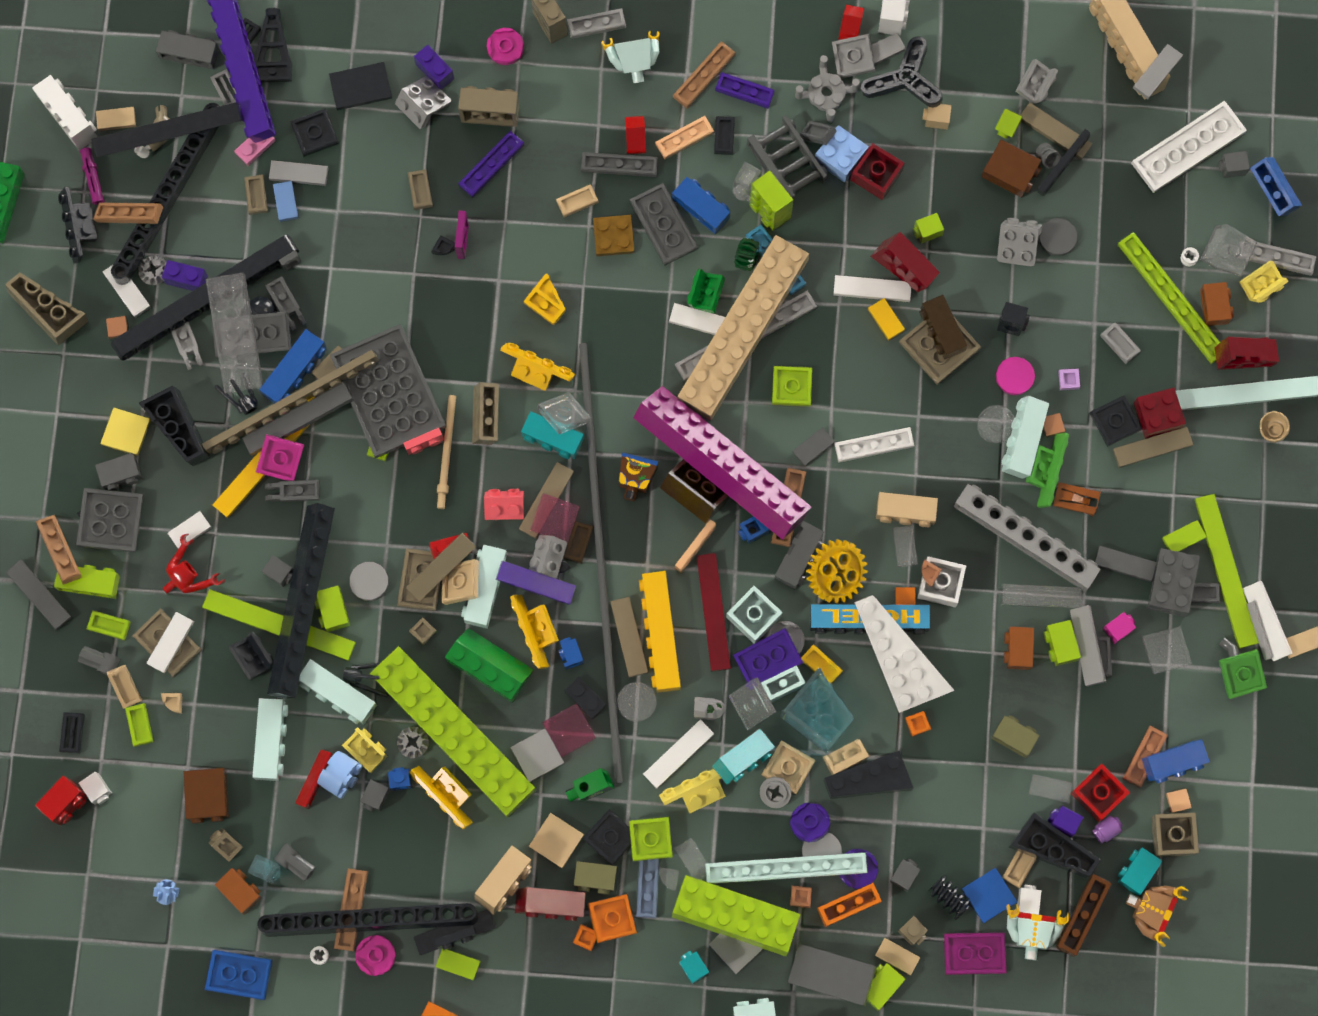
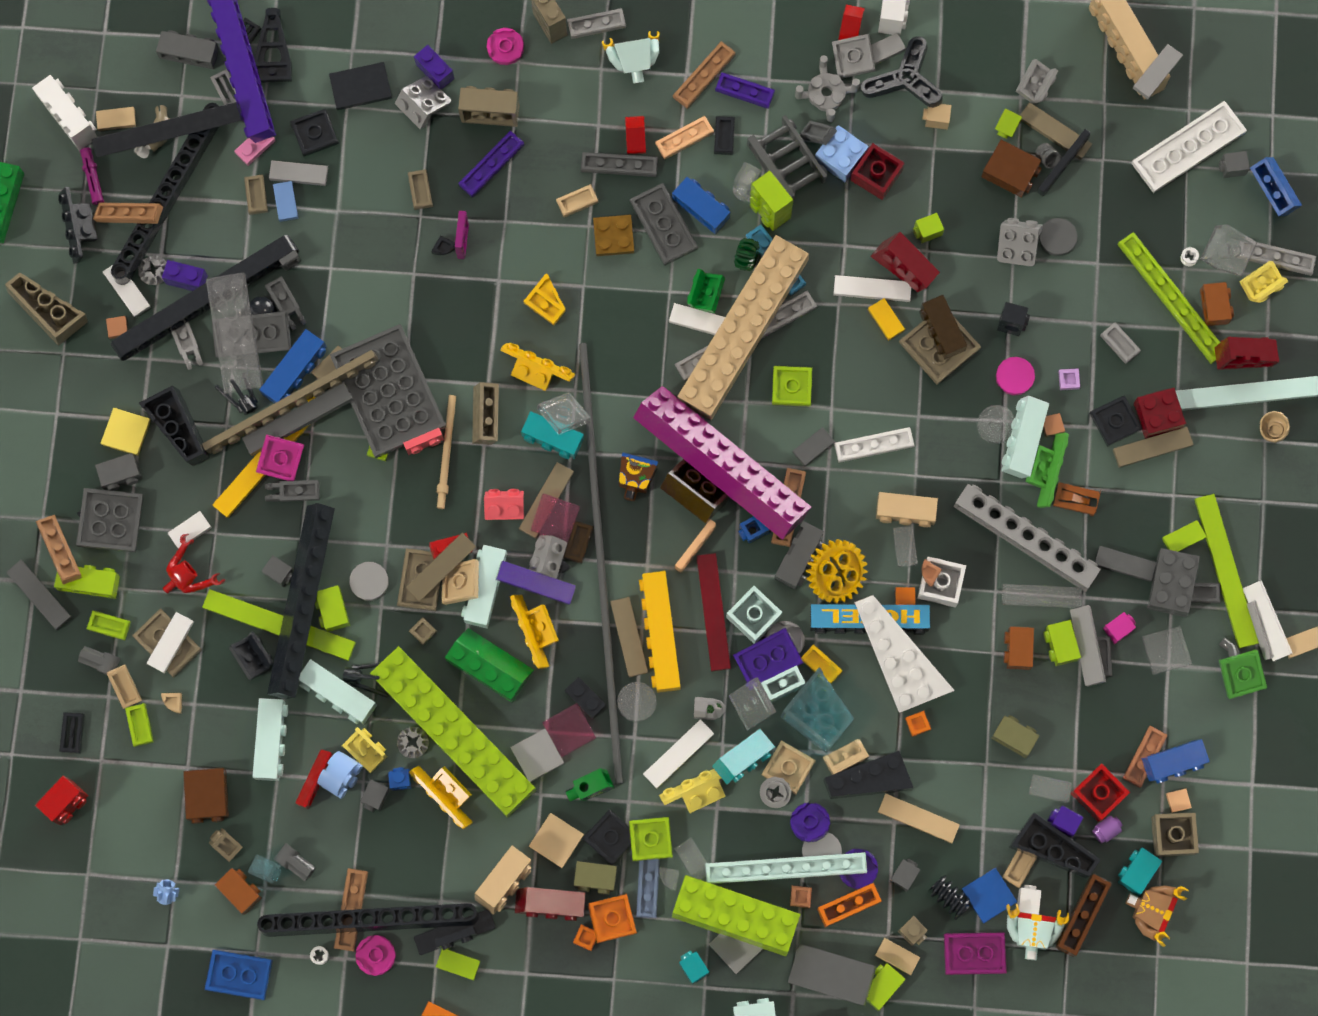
white brick [79,772,112,805] -> none
blue brick [558,637,584,670] -> none
none -> tan tile [878,794,960,844]

